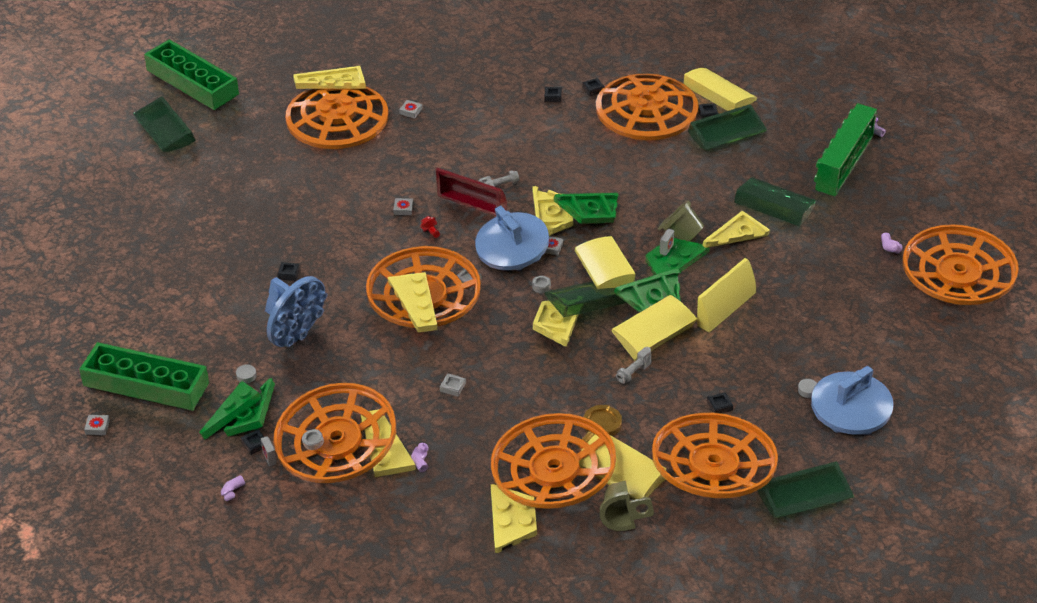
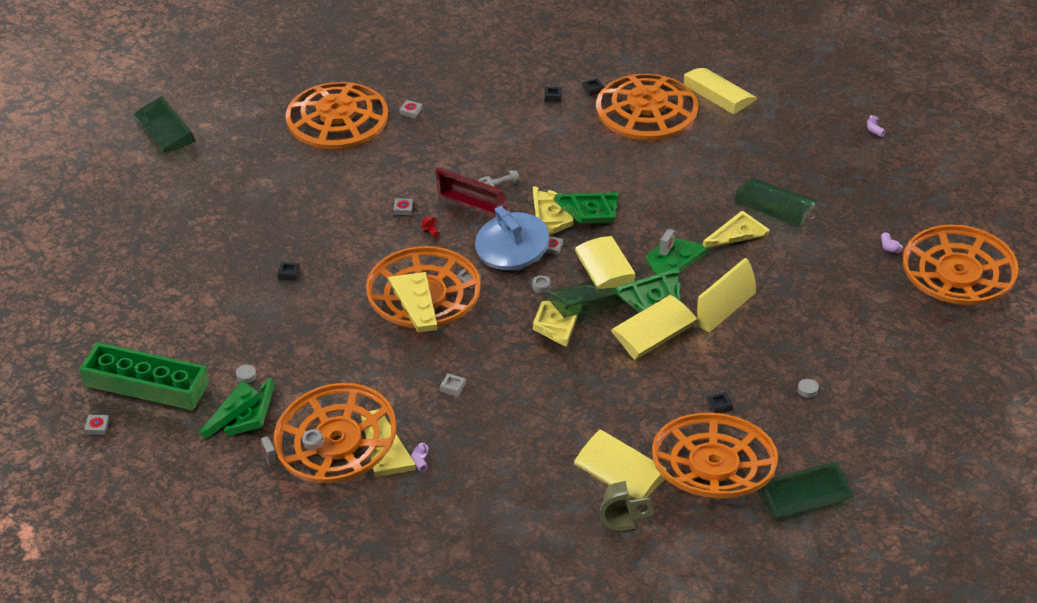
green brick [144,39,239,110] -> none
lavender arm [221,475,245,501] -> none
black tile [241,429,264,455] -> none
medium blue bracket [265,276,327,347] -> none
light yellow wing [293,66,366,89] -> none
orange dish [491,413,616,509] -> none
light yellow wing [491,484,537,553] -> none
pearl gold piece [577,405,622,449] -> none
light grey hinge [616,347,651,384] -> none
olive container [657,200,704,241] -> none
clear green slope [688,104,767,150] -> none
black tile [698,103,719,120] -> none
medium blue bracket [811,366,893,434] -> none
green brick [814,103,877,196] -> none

